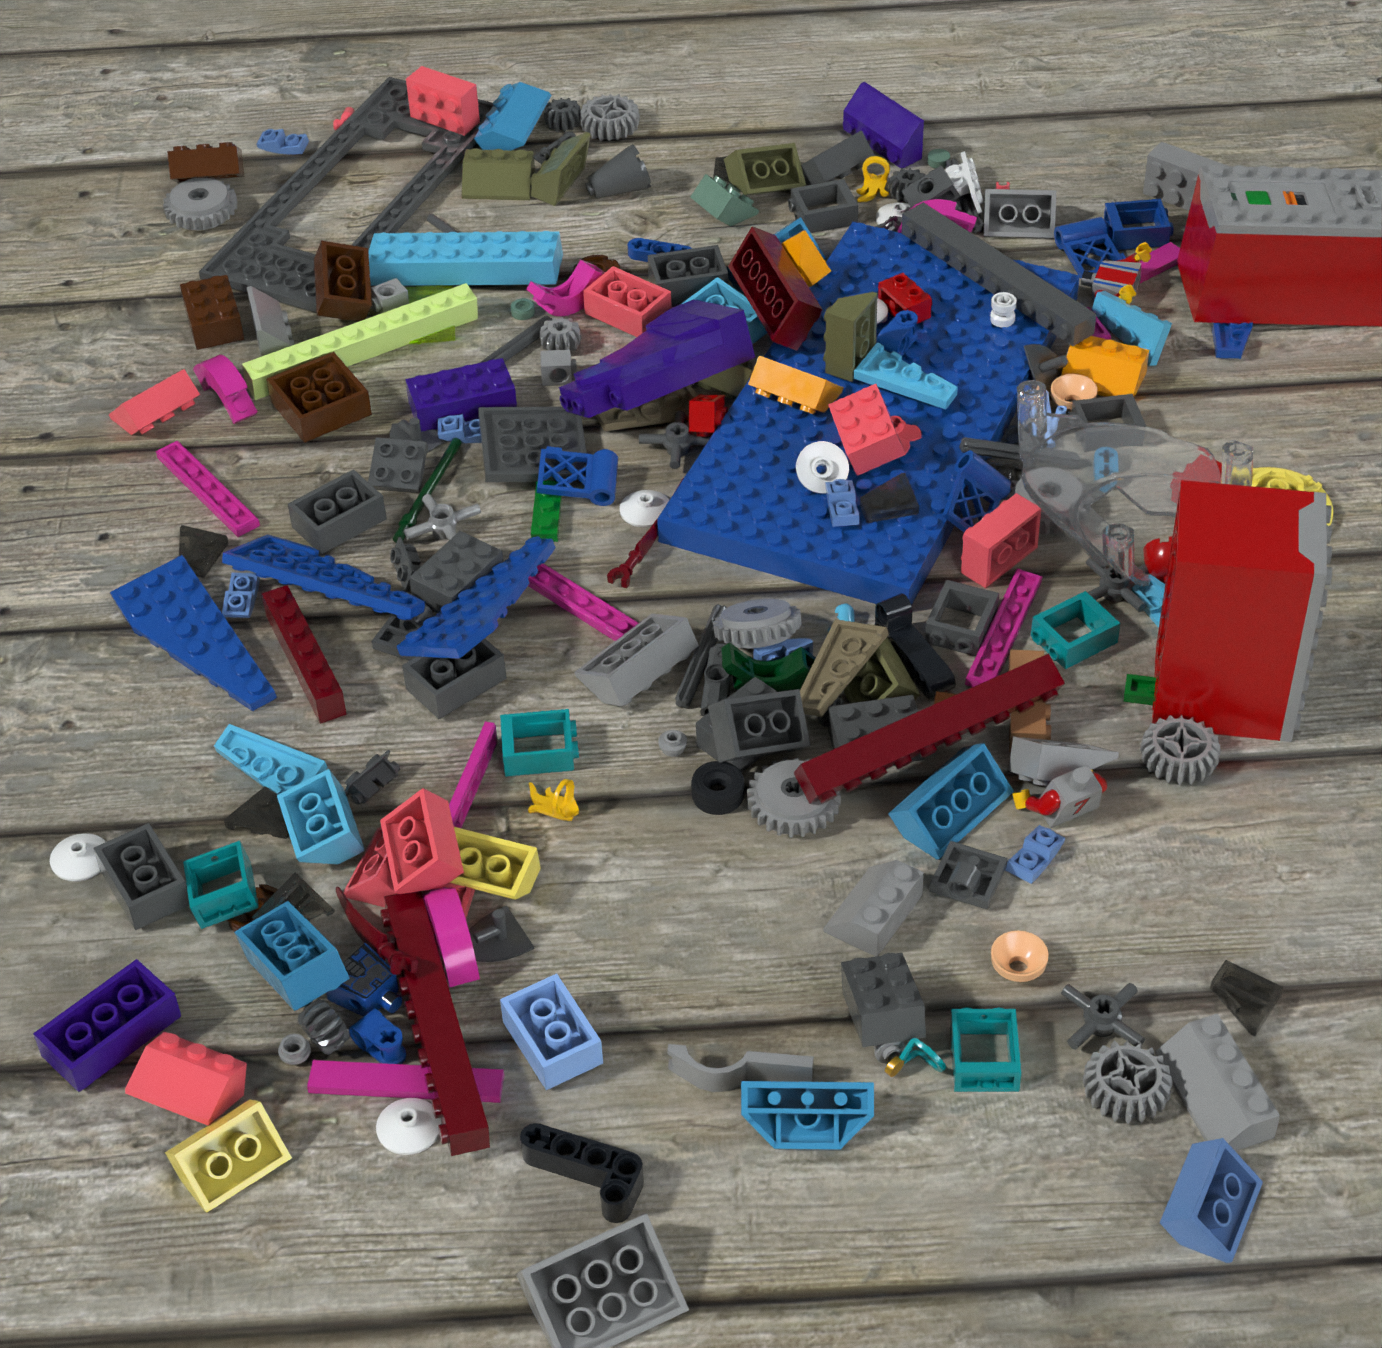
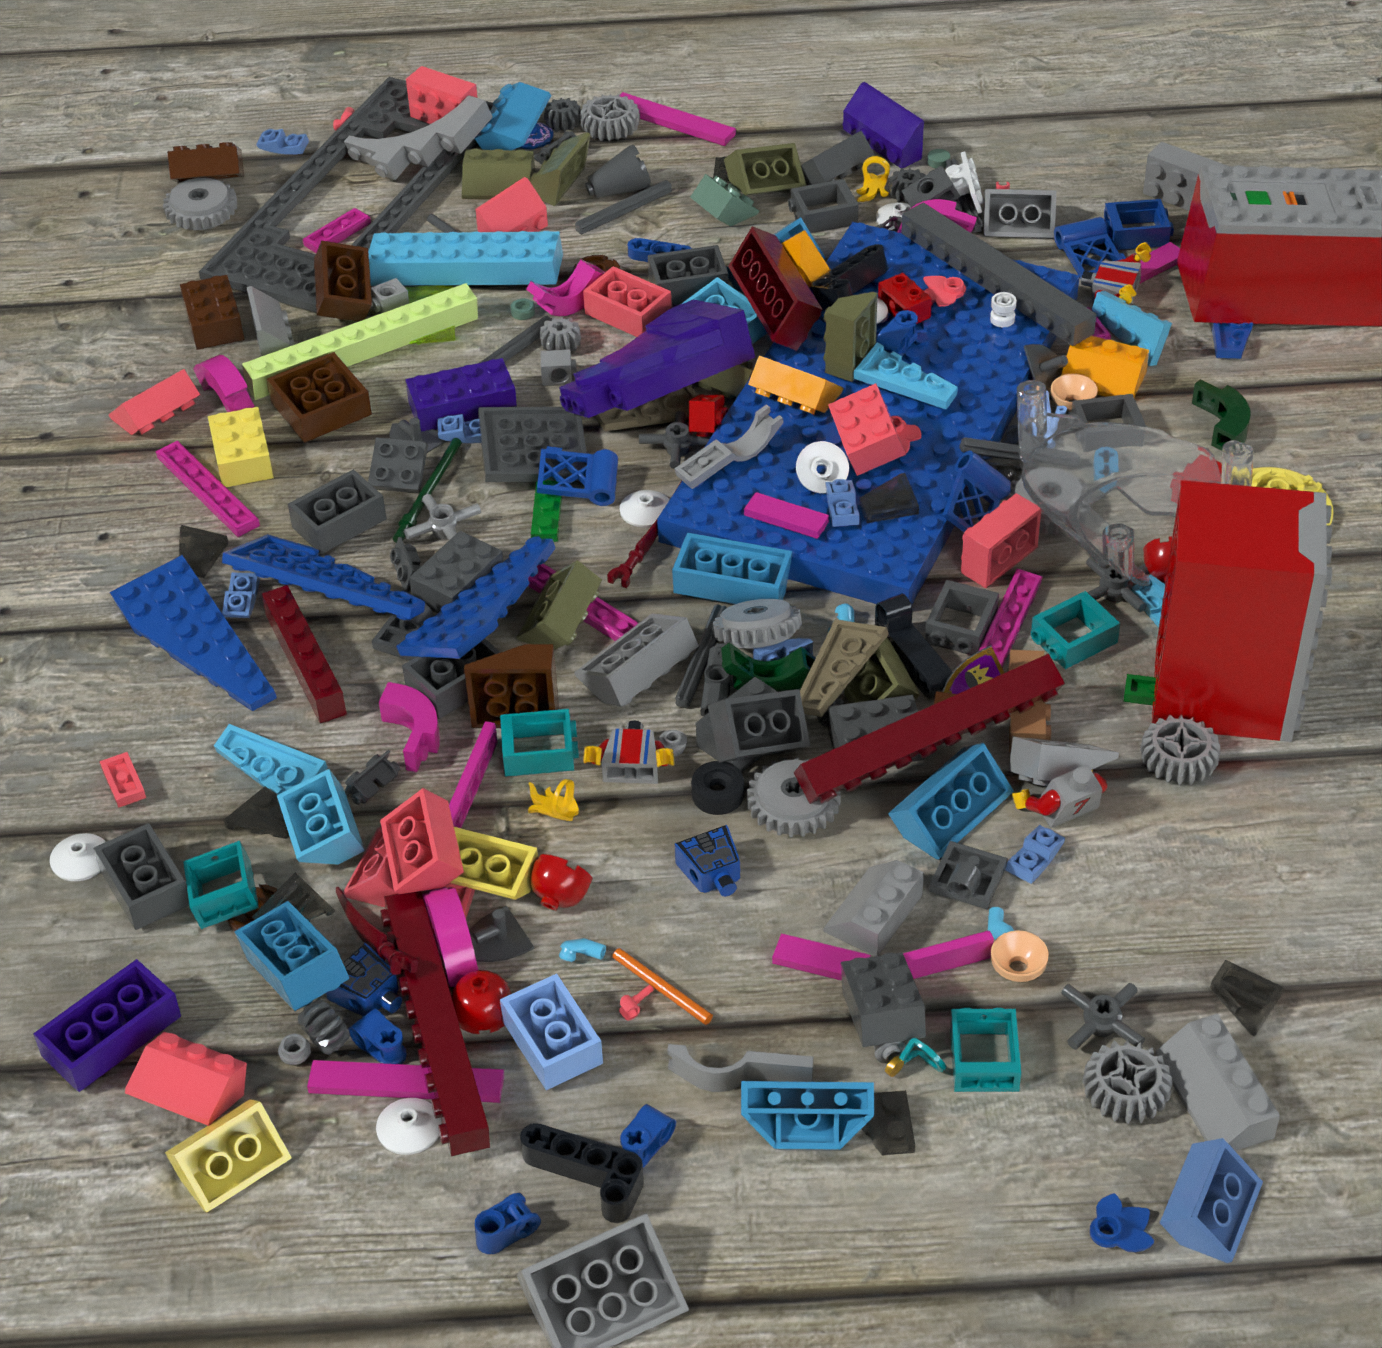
none -> coral plate [99,752,146,808]
none -> light yellow brick [208,407,274,487]
none -> dark pink tile [303,208,371,253]
none -> light grey arch [344,95,493,180]
none -> dark pink arch [379,682,440,772]
none -> red cylinder [451,970,512,1034]
none -> reddish brown slope [464,644,559,728]
none -> coral slope [475,177,548,232]
none -> blue piece [475,1193,541,1254]
none -> olive slope [516,560,602,650]
none -> blue dish [519,122,553,149]
none -> red cylinder [530,854,593,911]
none -> medium azure arm [559,938,606,962]
none -> dark grey axle [575,180,672,234]
none -> torso [583,720,674,784]
none -> orange bar [613,948,713,1025]
none -> coral hand [619,985,654,1021]
none -> dark pink tile [620,92,736,146]
none -> blue piece [620,1104,676,1167]
none -> dark azure slope [672,533,792,604]
none -> light grey piece [674,404,784,489]
none -> torso [675,825,740,897]
none -> dark pink tile [744,492,829,539]
none -> dark pink tile [772,933,871,980]
none -> black beam [811,244,889,310]
none -> clear smoke wing [862,1090,915,1156]
none -> dark pink tile [903,931,994,979]
none -> coral plate [923,276,966,307]
none -> shield [943,645,1004,694]
none -> medium azure arm [987,907,1016,940]
none -> blue plate [1089,1193,1154,1252]
none -> dark green arch [1192,379,1251,456]

